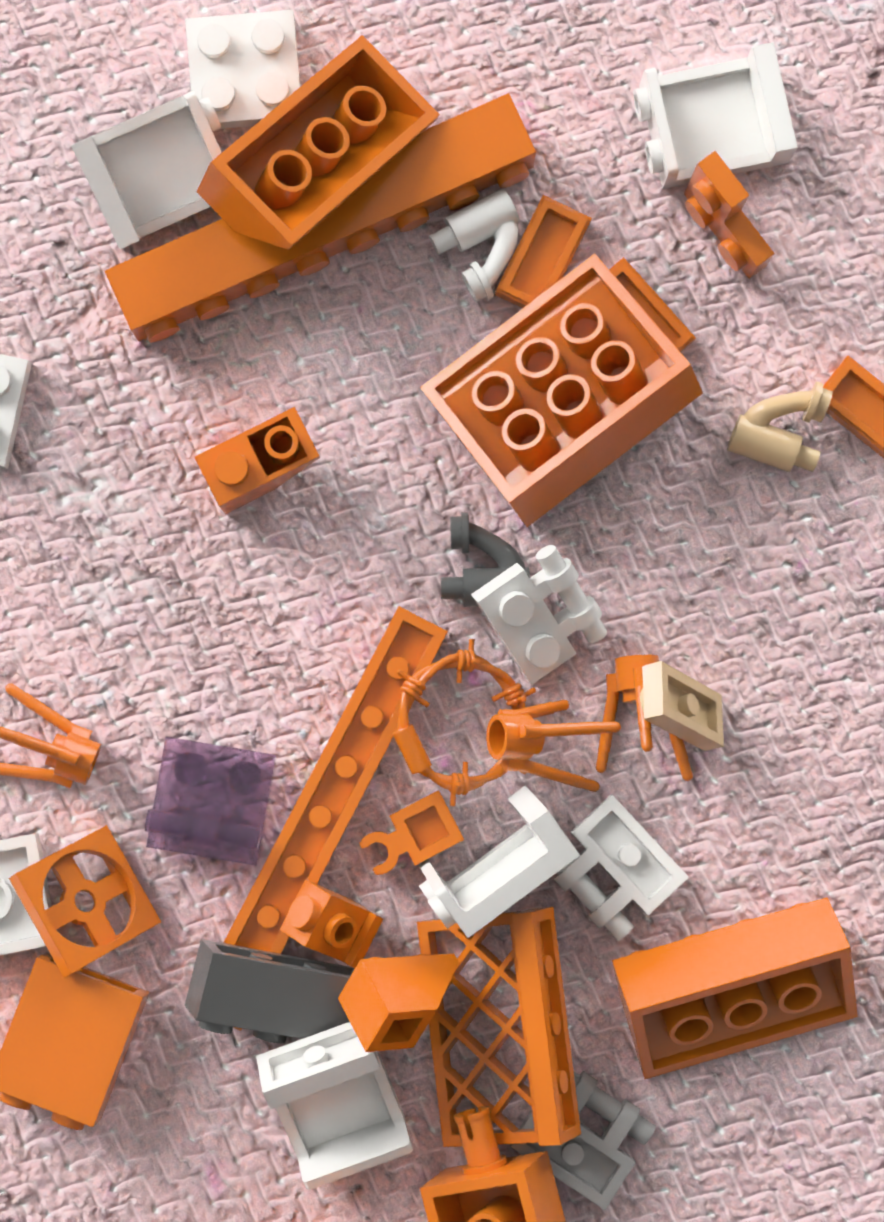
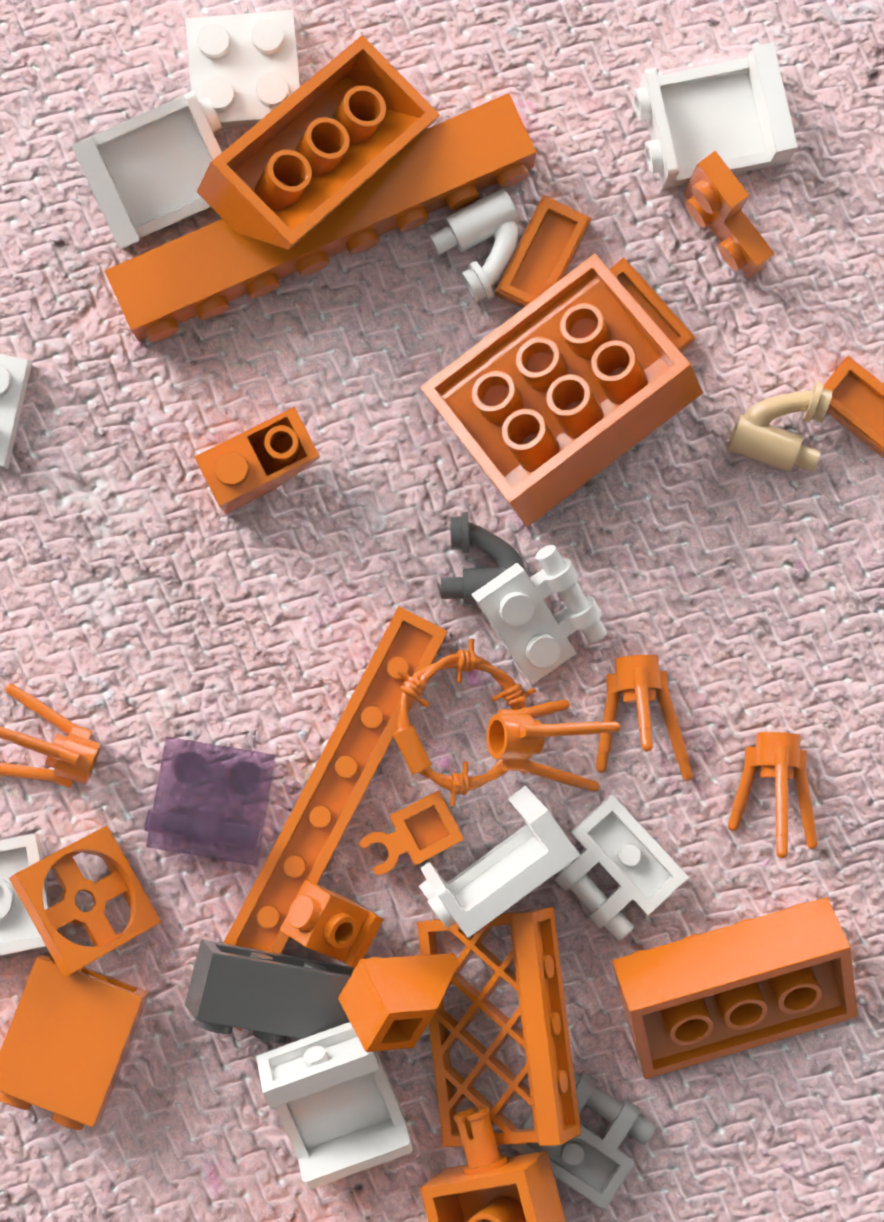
tan plate [640,661,724,751] -> none
none -> orange plant [728,732,818,859]

